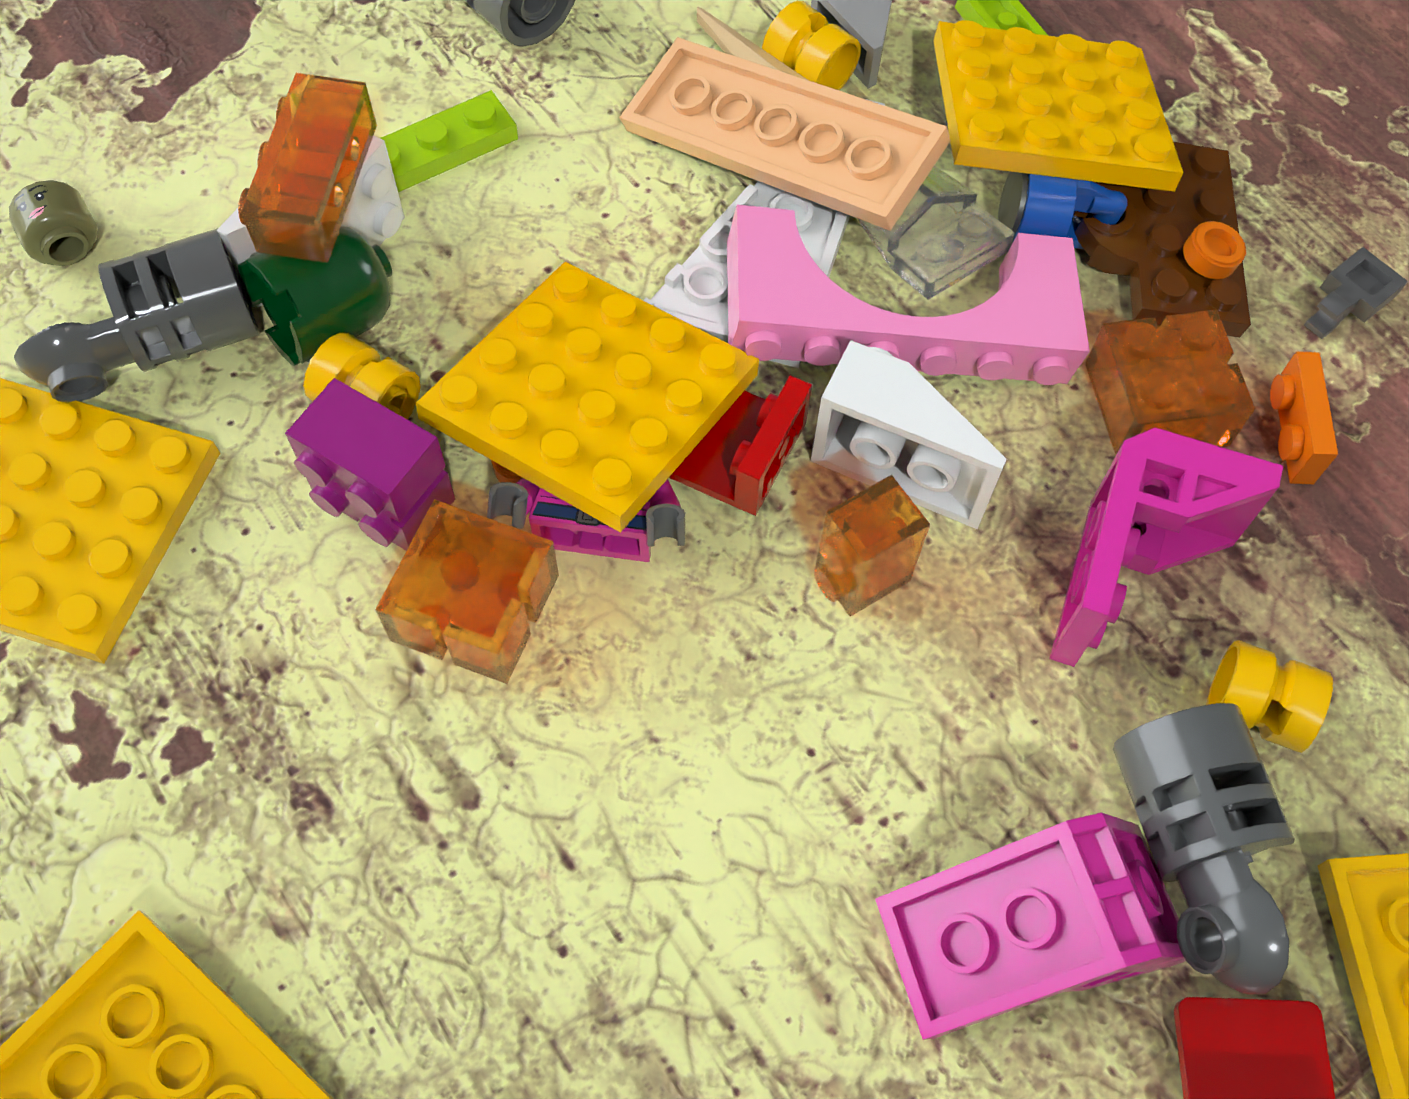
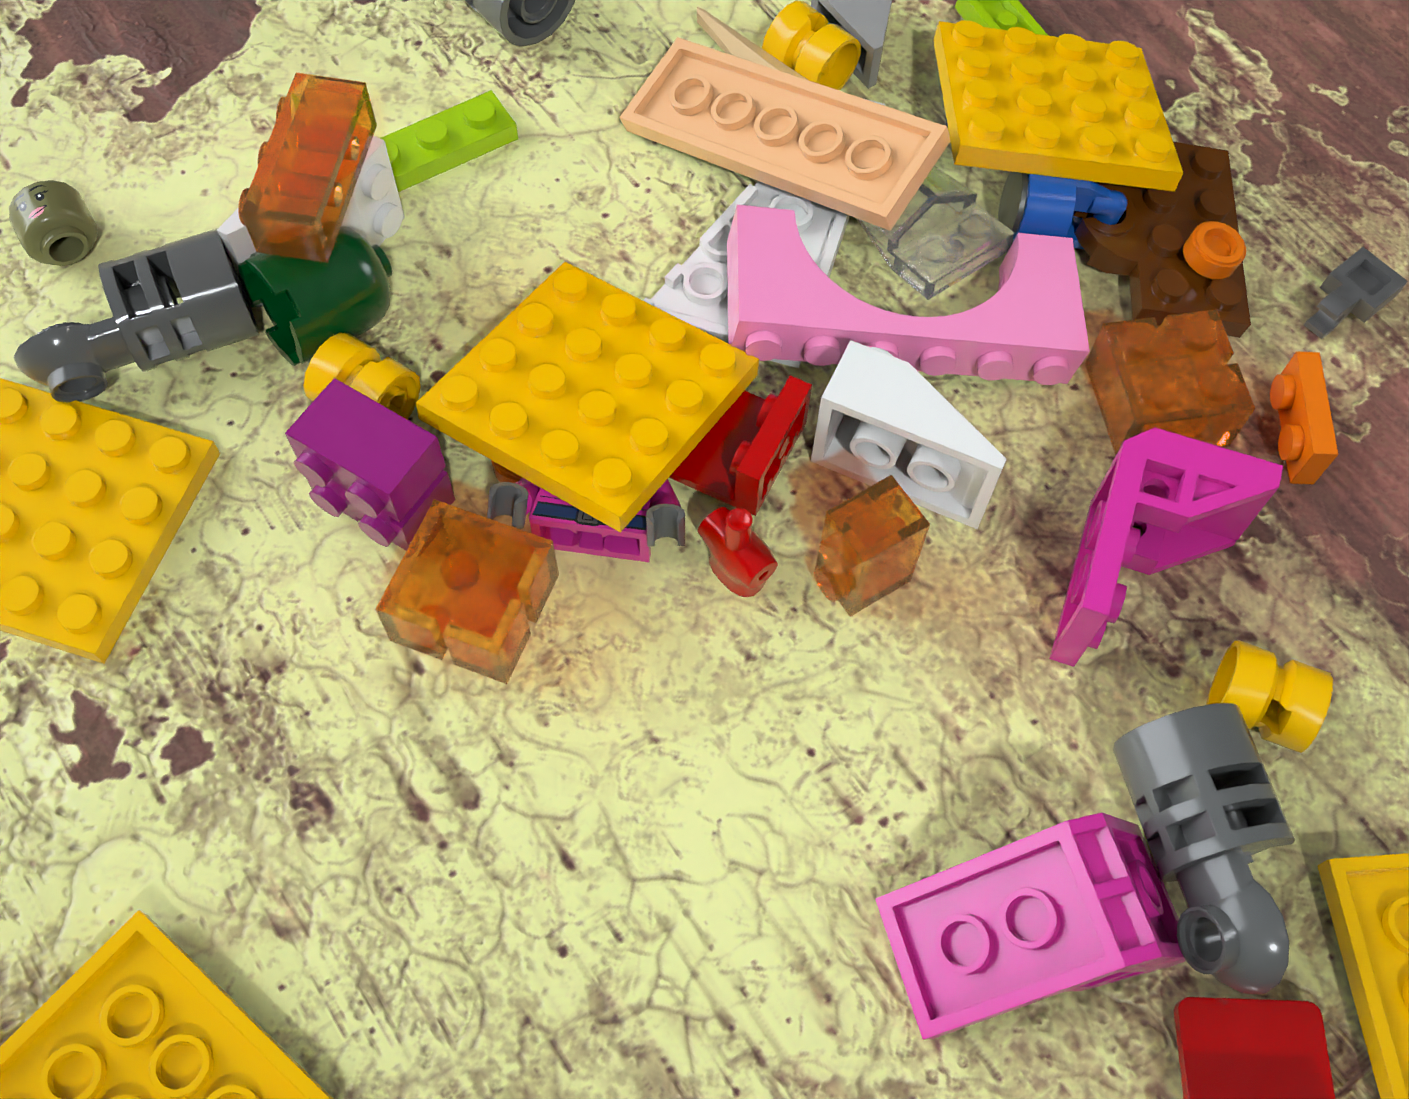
none -> red piece [698,507,778,597]

